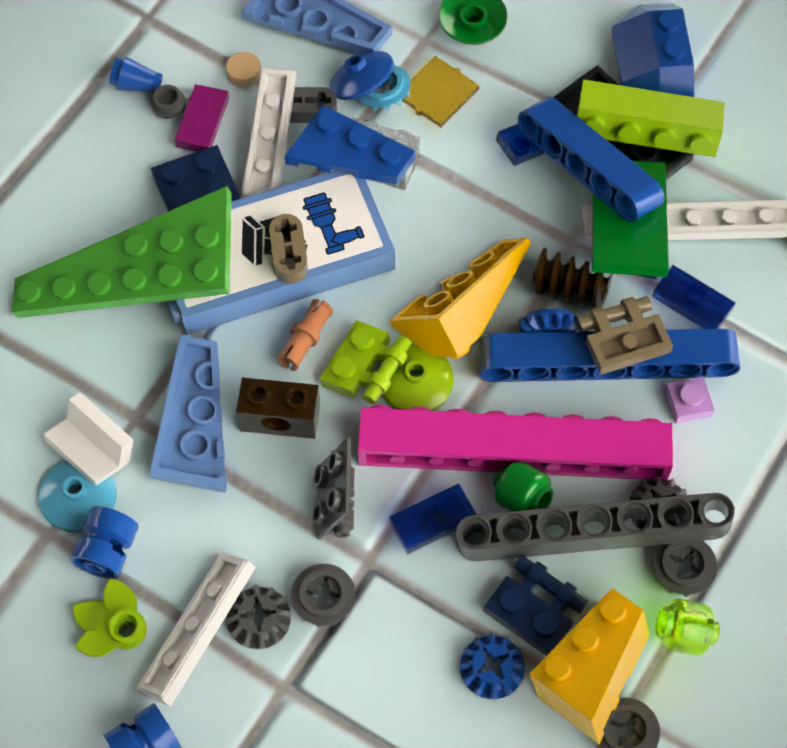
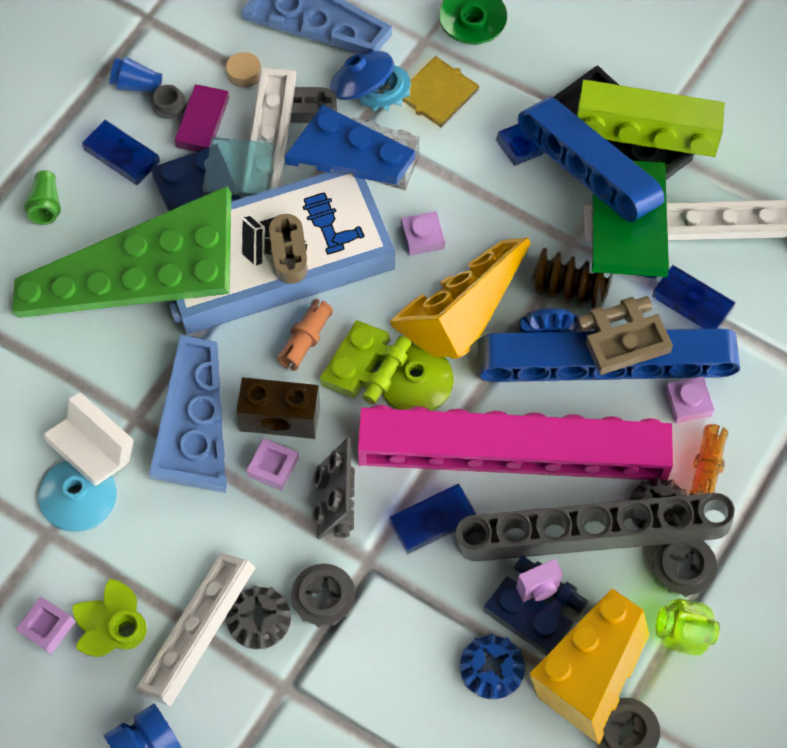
blue wheel [70,506,139,579] -> none
green head [493,461,553,512] -> none
blue wedge [611,3,694,97] -> none
none -> lavender plate [16,596,76,655]
none -> bright green cone [24,170,61,225]
none -> clear blue plate [82,120,160,186]
none -> clear light blue piece [203,137,274,196]
none -> lavender plate [246,438,299,491]
none -> lavender plate [401,211,445,256]
none -> lavender plate [516,559,563,602]
none -> clear orange pin [689,424,729,495]

